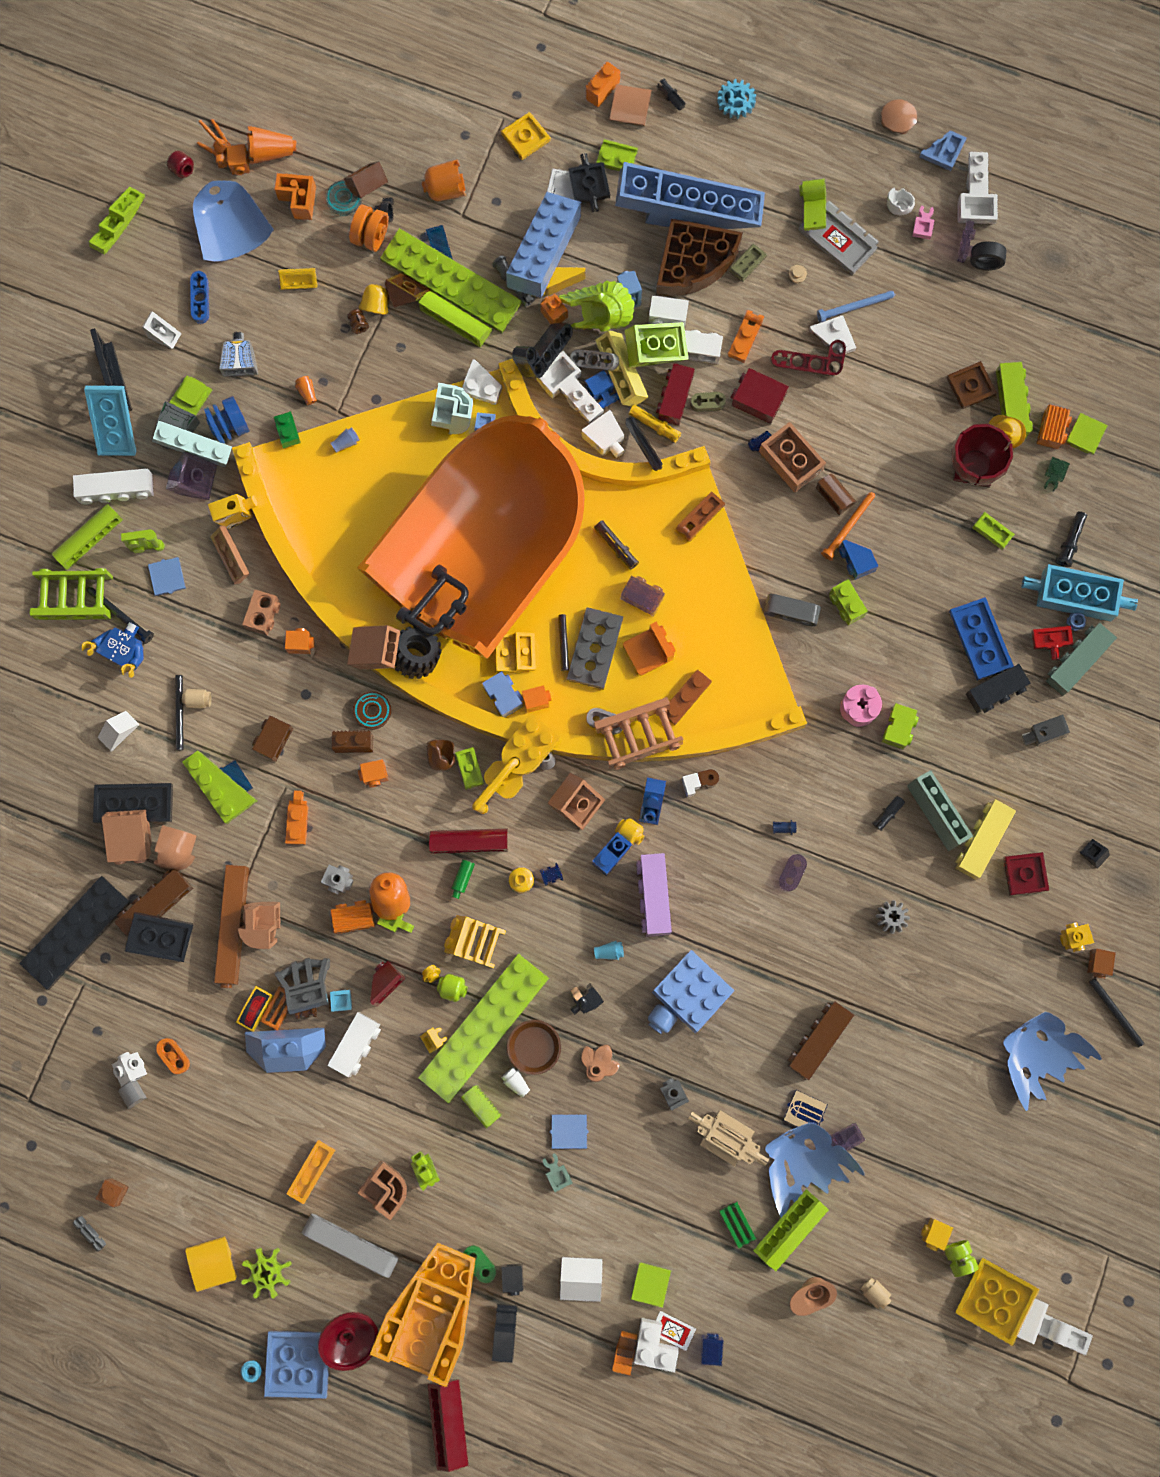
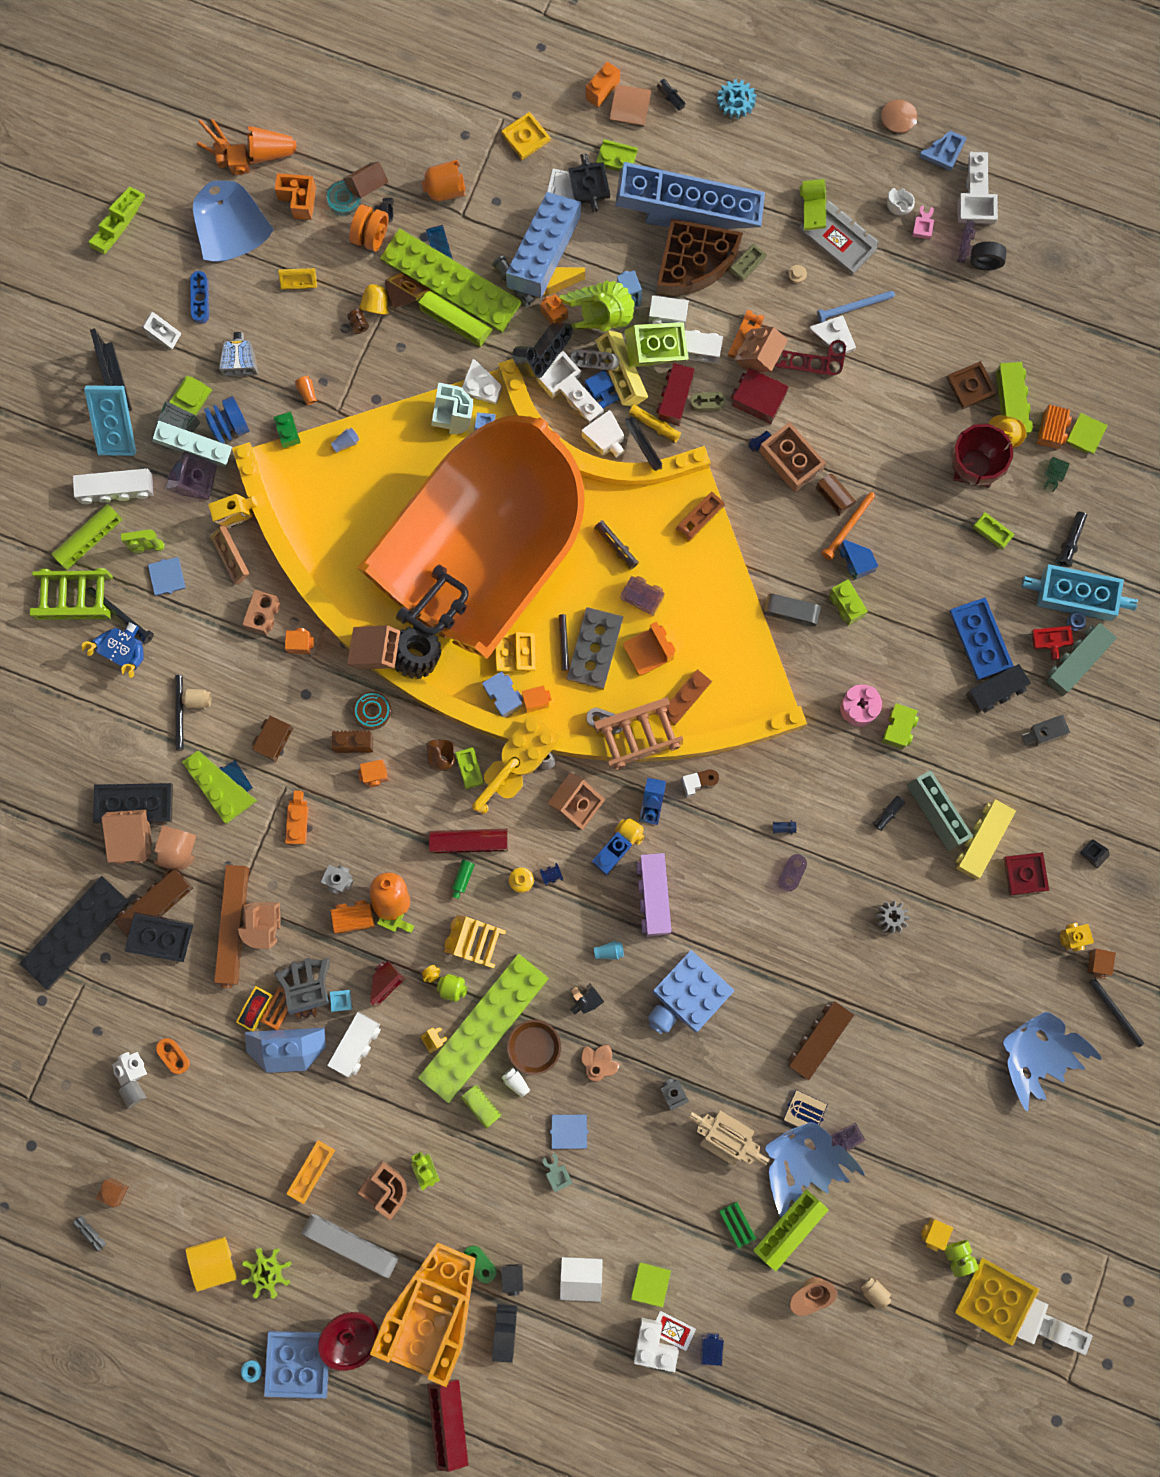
white slope [98,711,139,751] -> none
dark red head [167,150,194,178] -> none
leg [612,1331,637,1375] -> none
none -> nougat brick [734,327,788,372]

